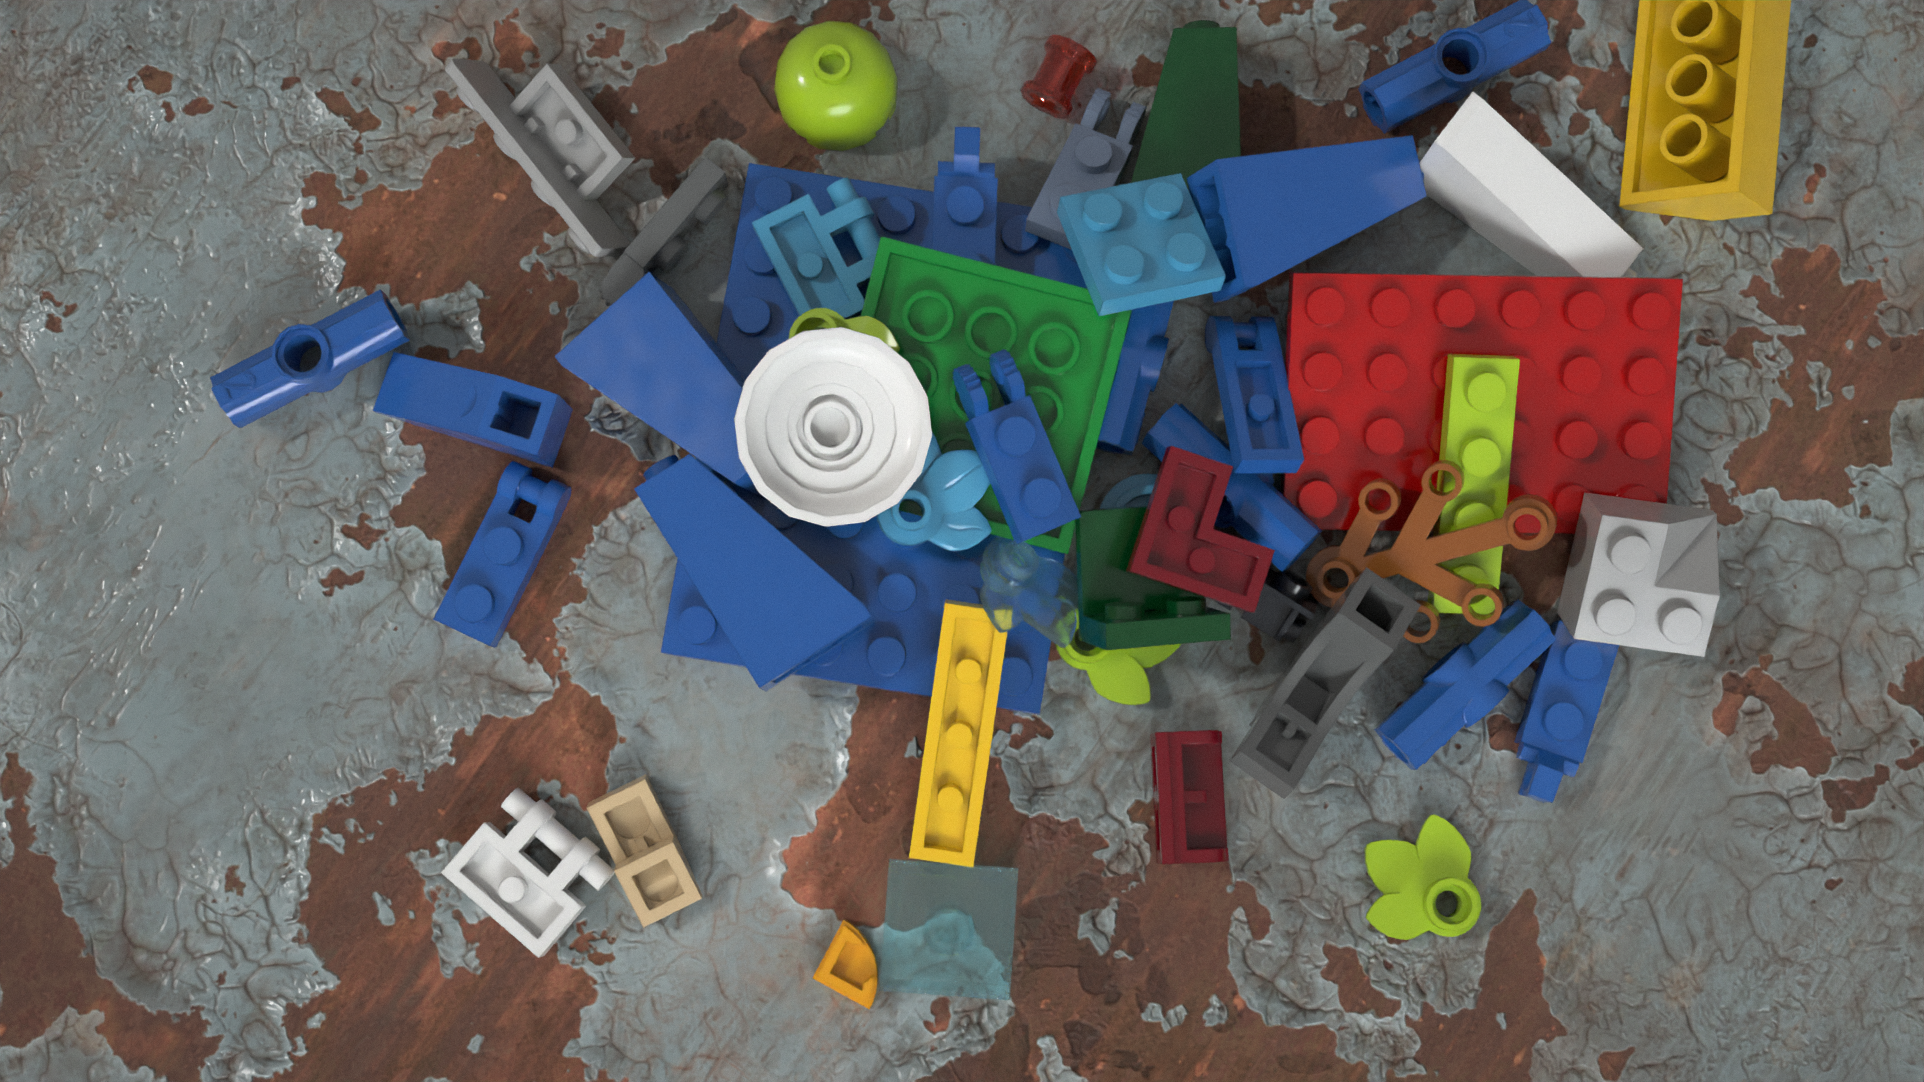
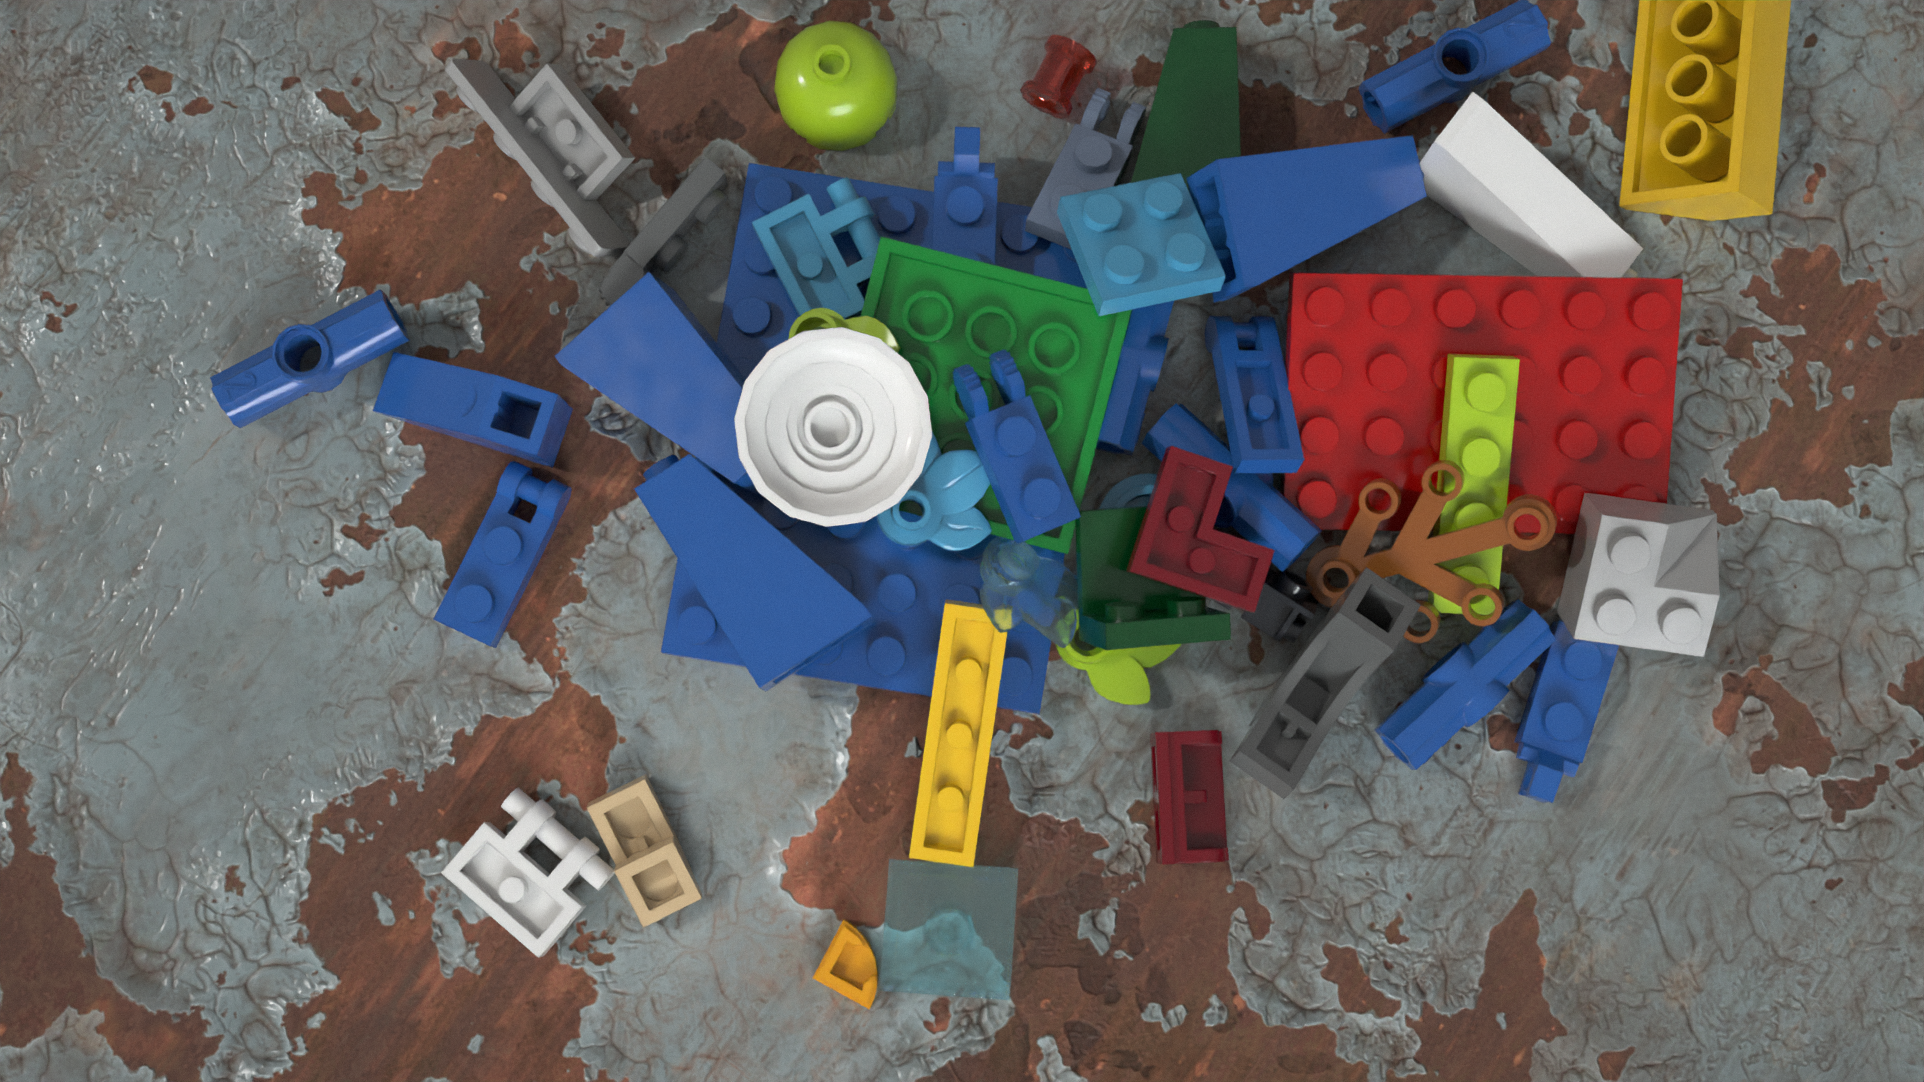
lime plate [1364,814,1481,940] -> none

